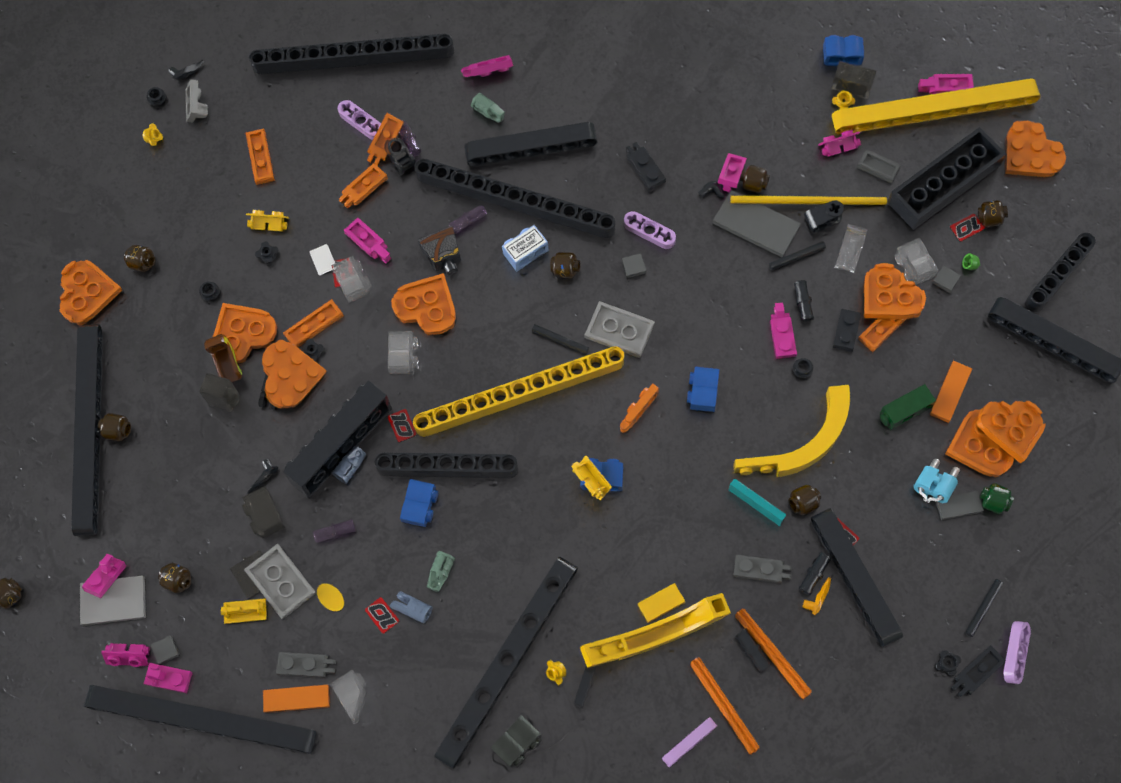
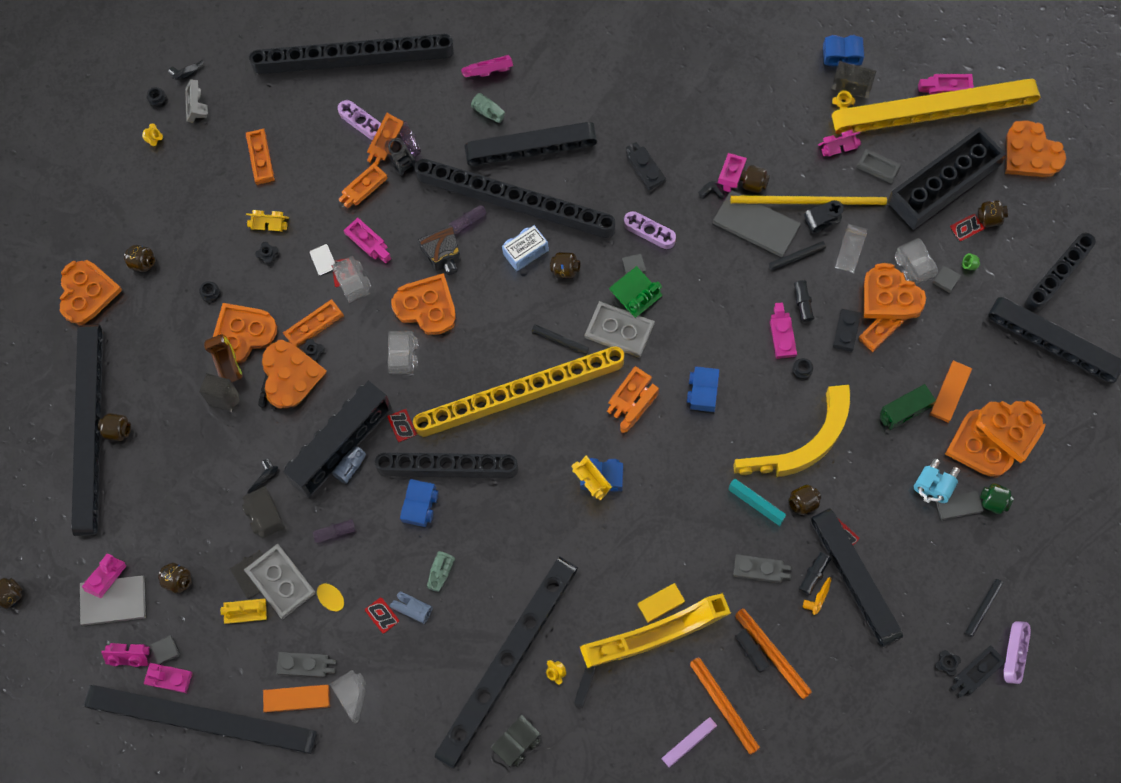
none -> orange hinge [607,366,652,419]
none -> green hinge [609,266,663,318]

